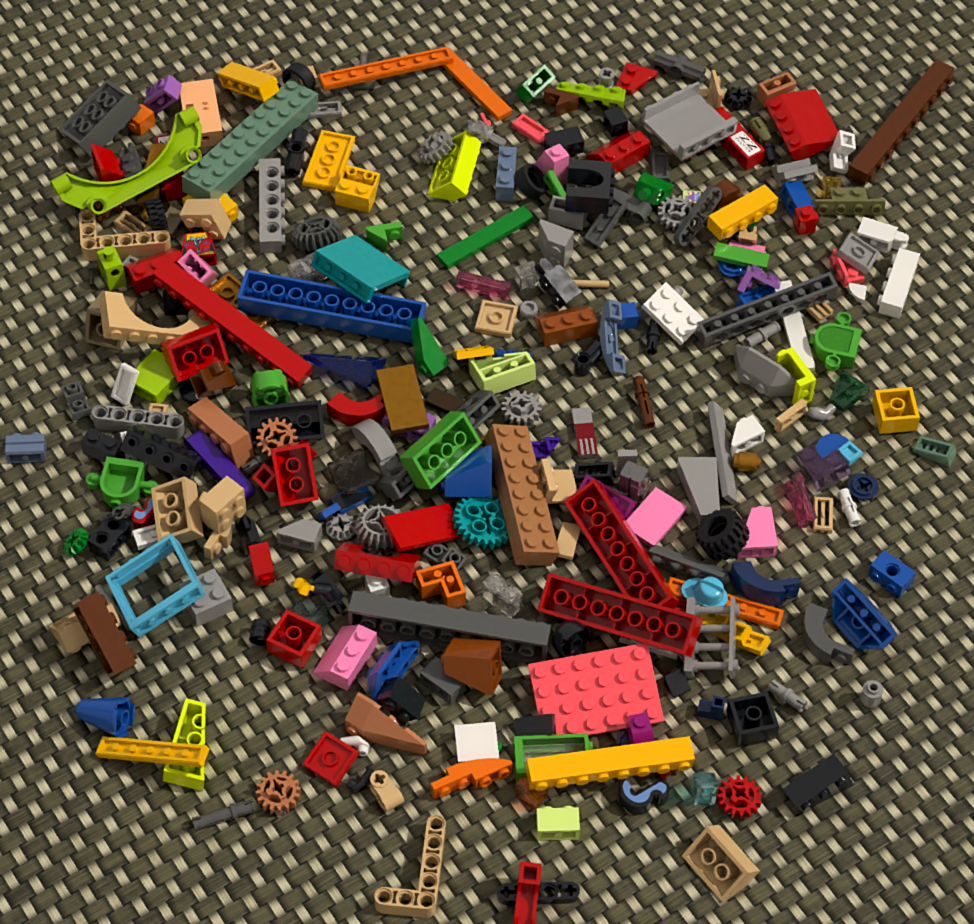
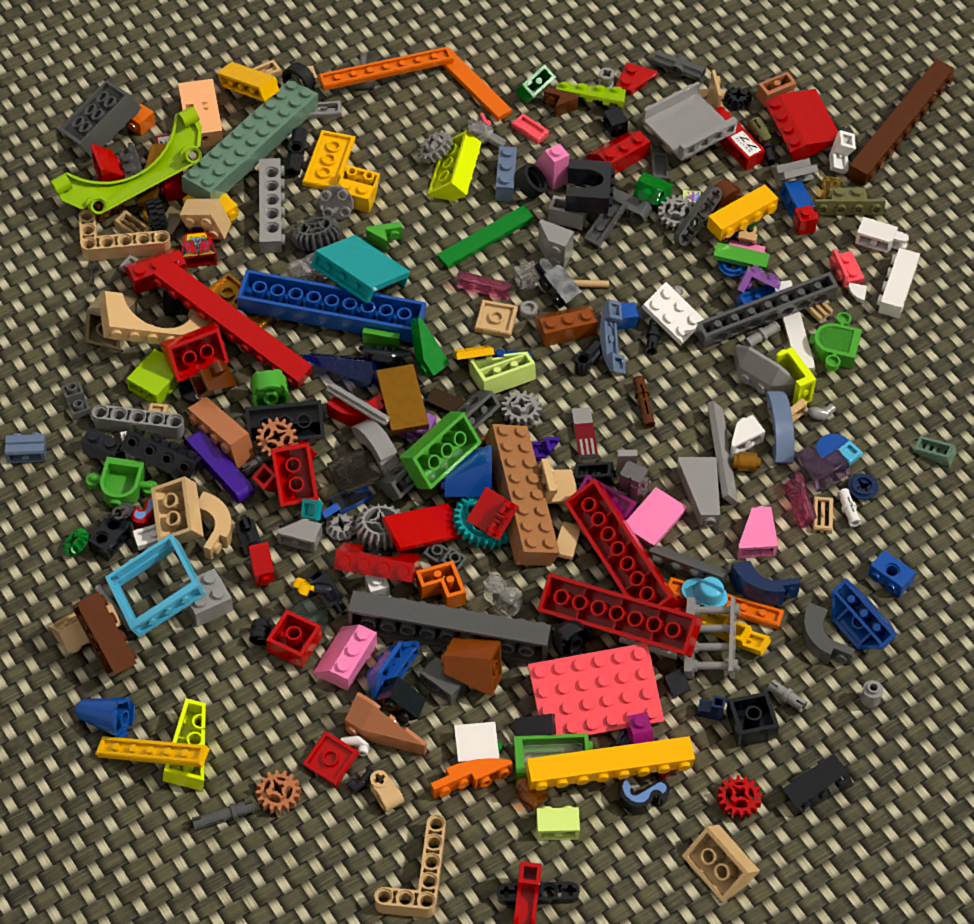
lime torso [96,246,127,291] -> none
white tile [111,363,140,405] -> none
medium lavender brick [143,75,182,114] -> none
bright pink slope [177,249,219,287] -> none
tan brick [199,476,246,534] -> none
bright green tile [543,169,566,198] -> none
black brick [544,126,584,156] -> none
clear light blue slope [692,771,719,805] -> none
black tyre [695,508,750,561] -> none
clear green wing [830,370,870,412] -> none
light grey tile [836,232,880,275] -> none
yellow brick [872,387,920,434] -> none
none -> teal tile [301,498,322,521]
none -> light grey dish [319,185,354,220]
none -> light grey axle [326,383,390,426]
none -> black wheel [358,344,410,362]
none -> bright green tile [362,327,400,348]
none -> red hinge [466,486,519,540]
none -> sand blue slope [766,391,794,464]

